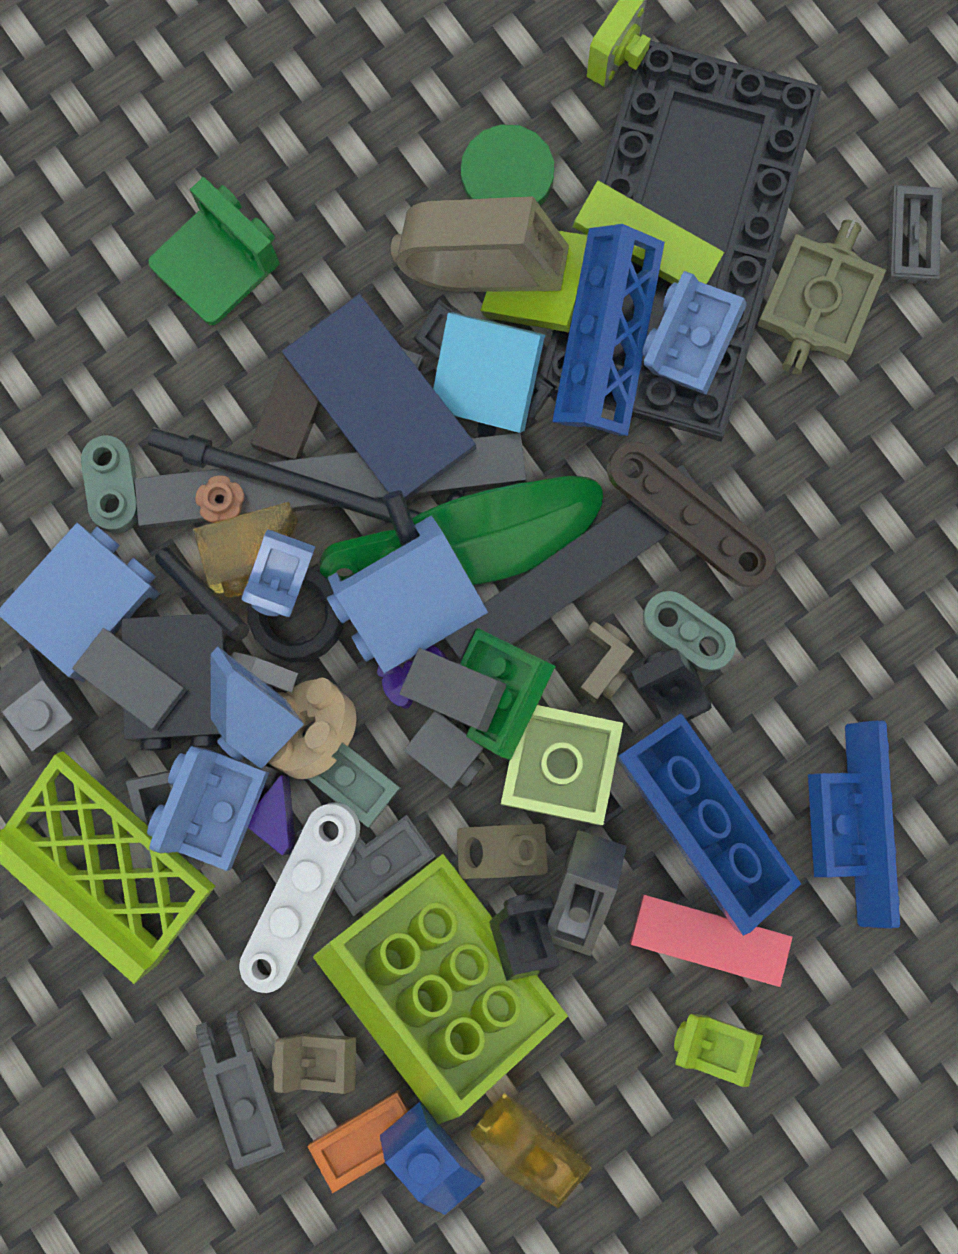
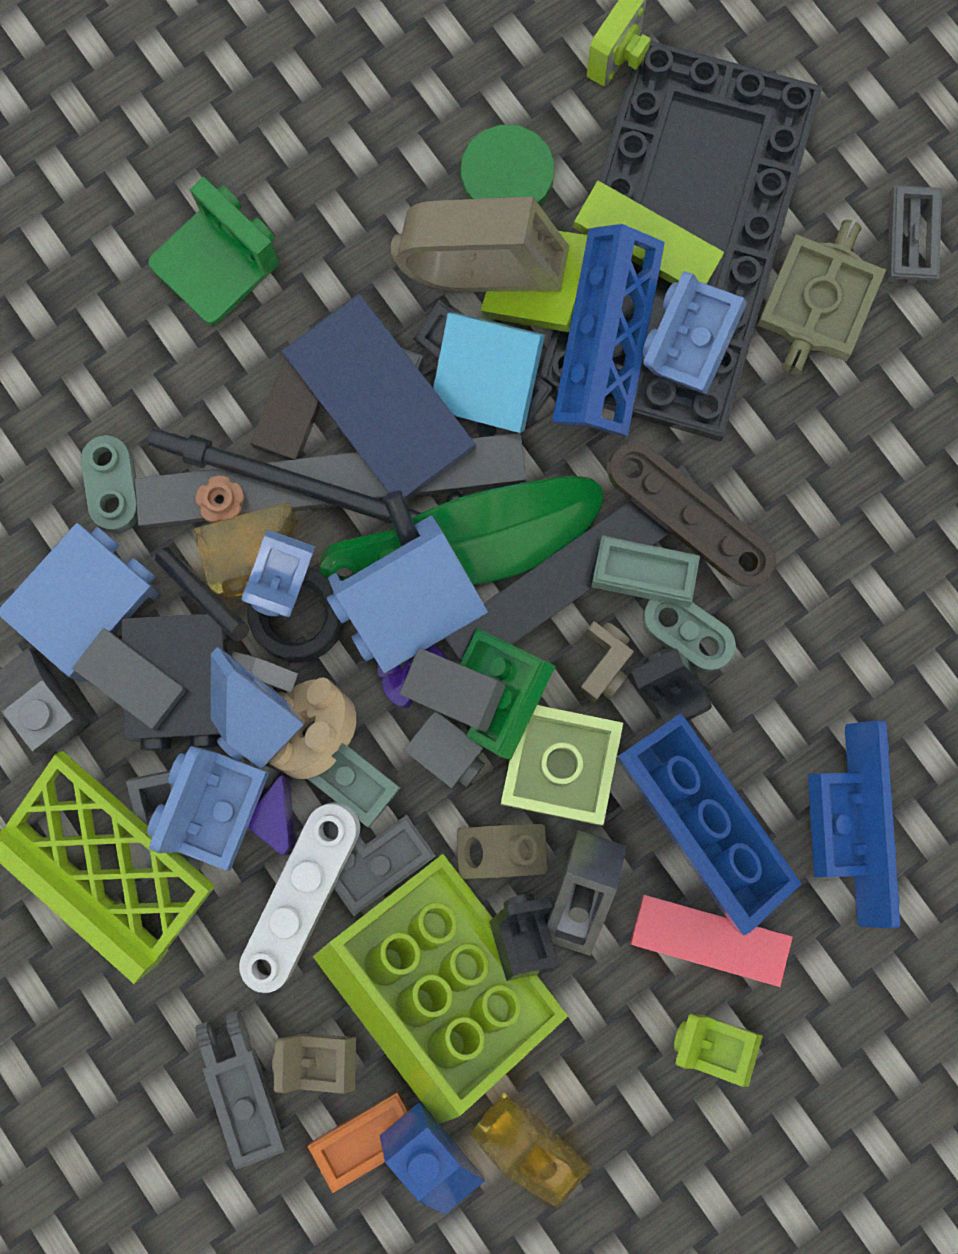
none -> sand green tile [591,535,700,607]

